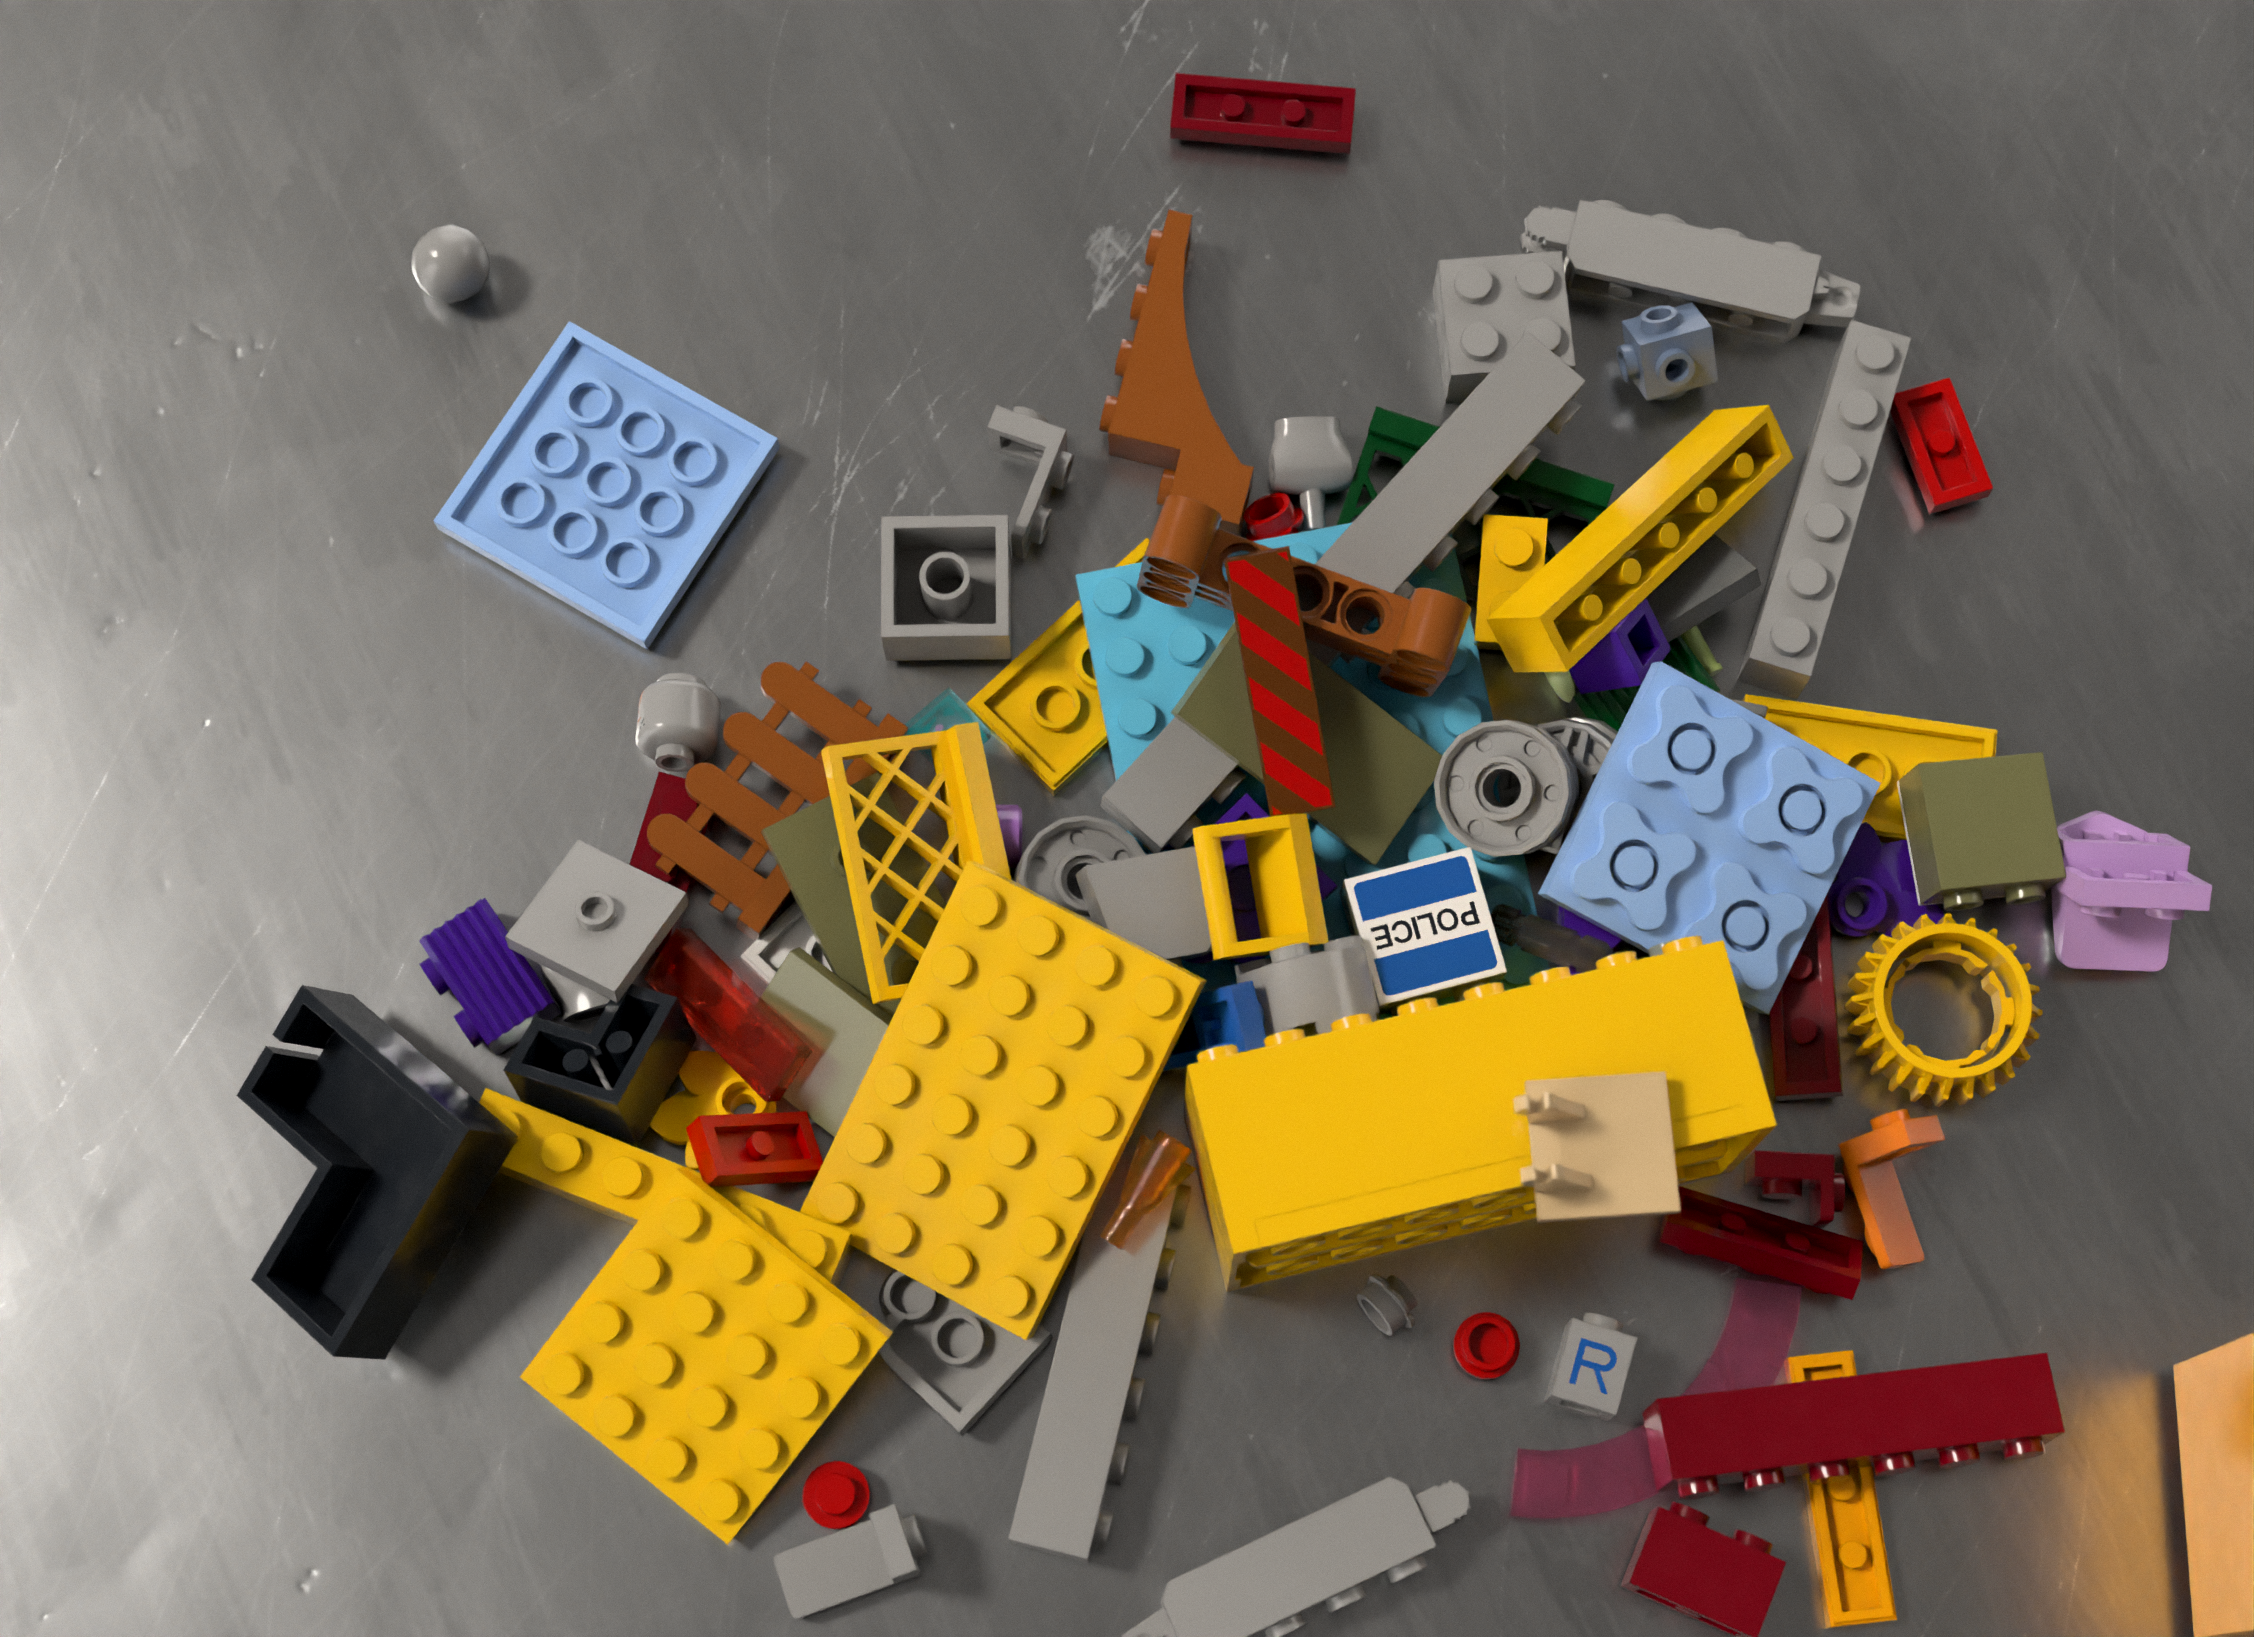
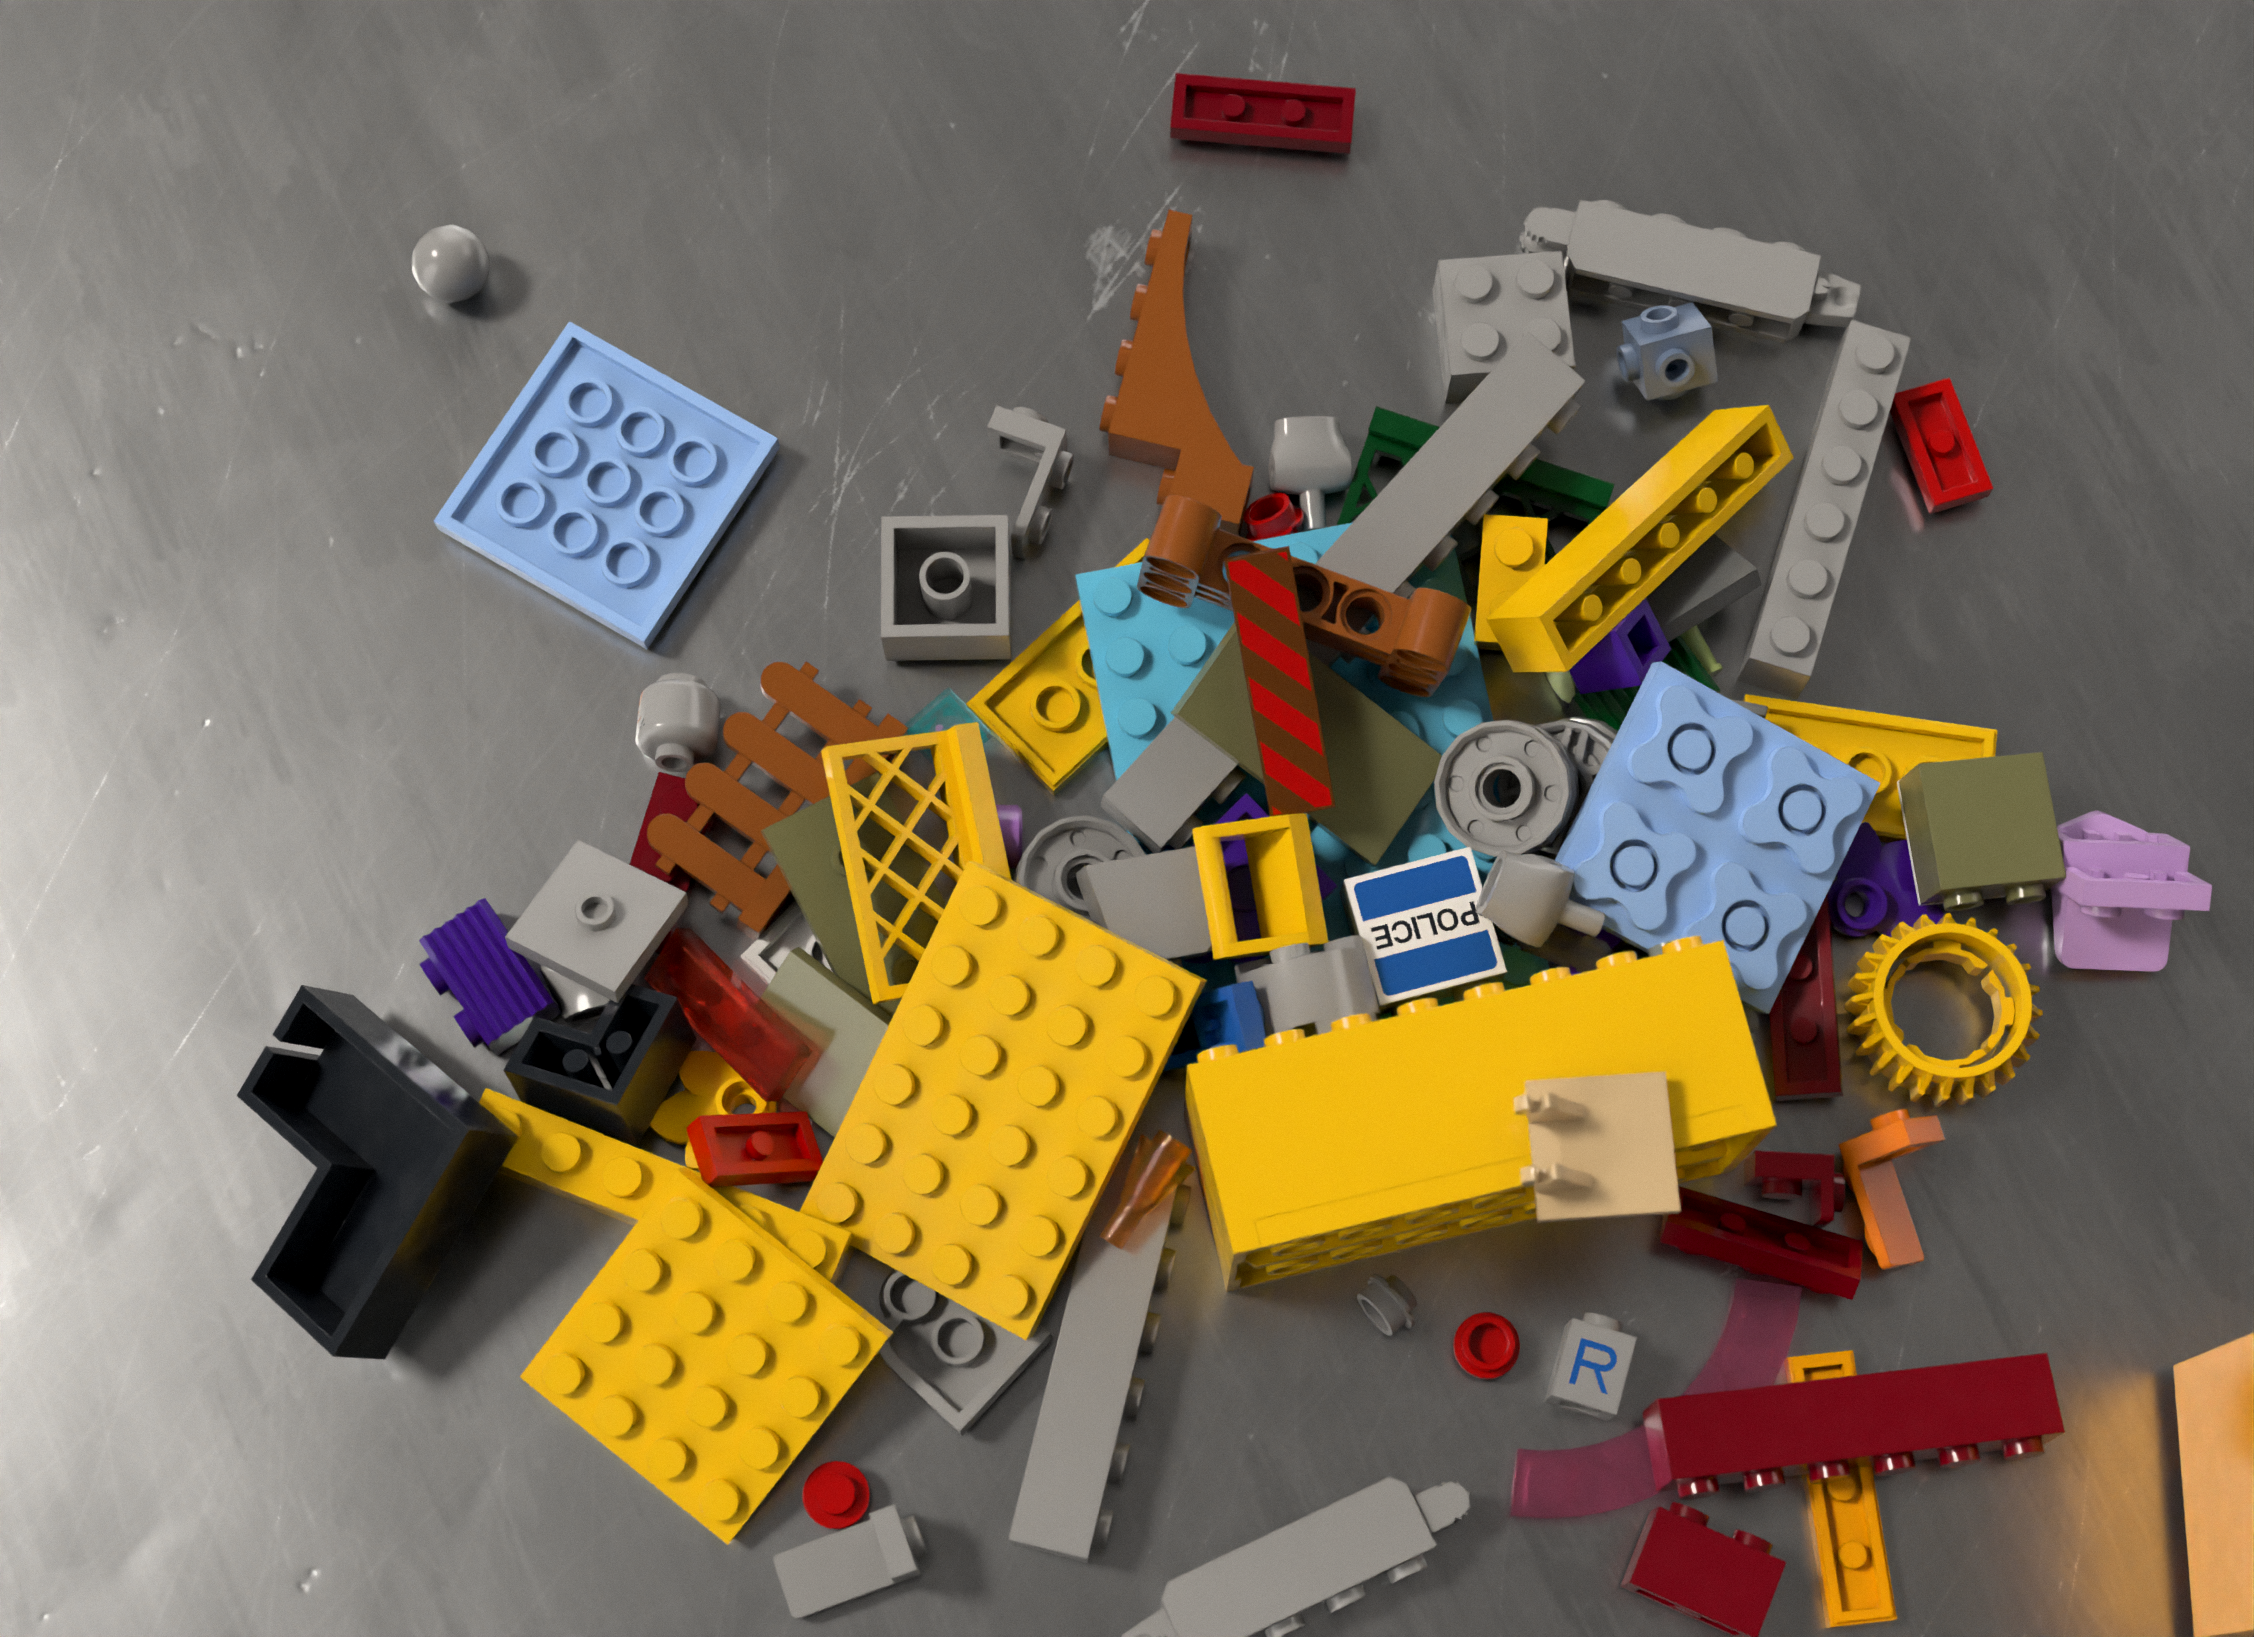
none -> light grey piece [1476,850,1605,947]

